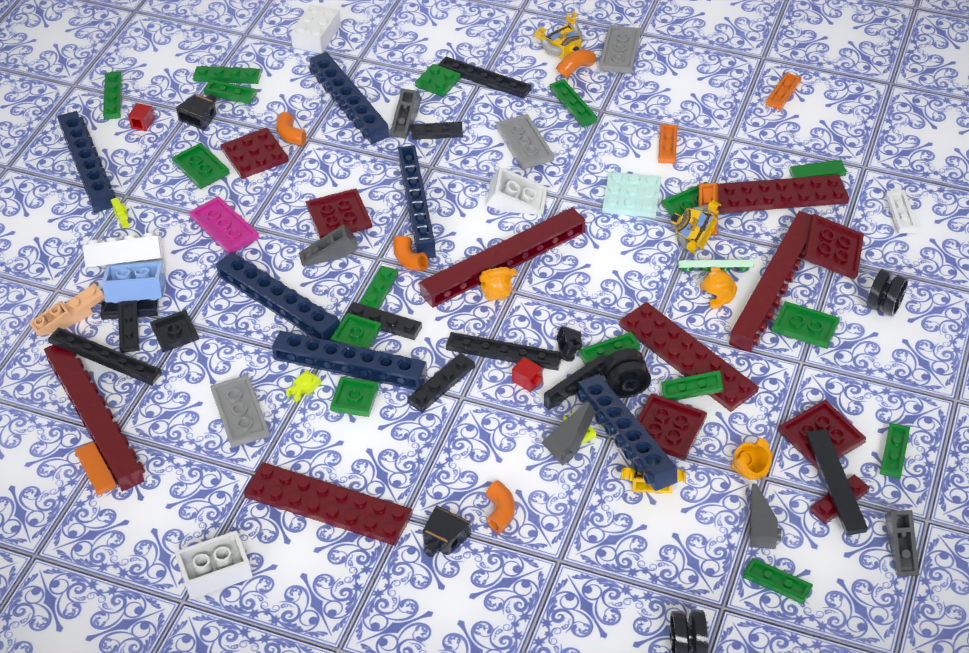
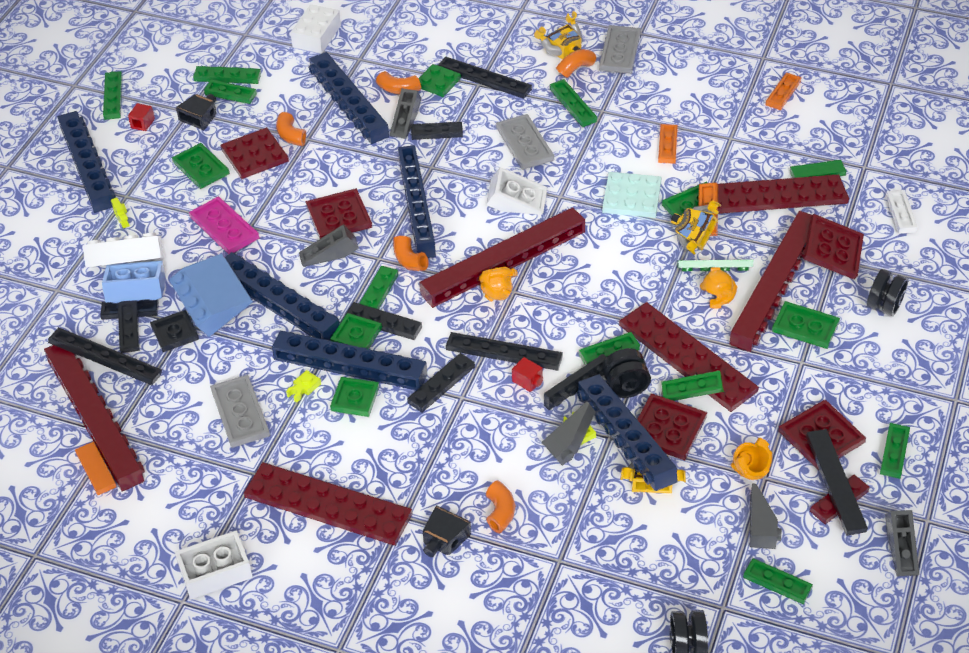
light nougat slope [29,283,105,336] -> none
black piece [557,325,583,362] -> none
none -> medium blue slope [169,254,253,337]
none -> orange cylinder [376,71,421,94]

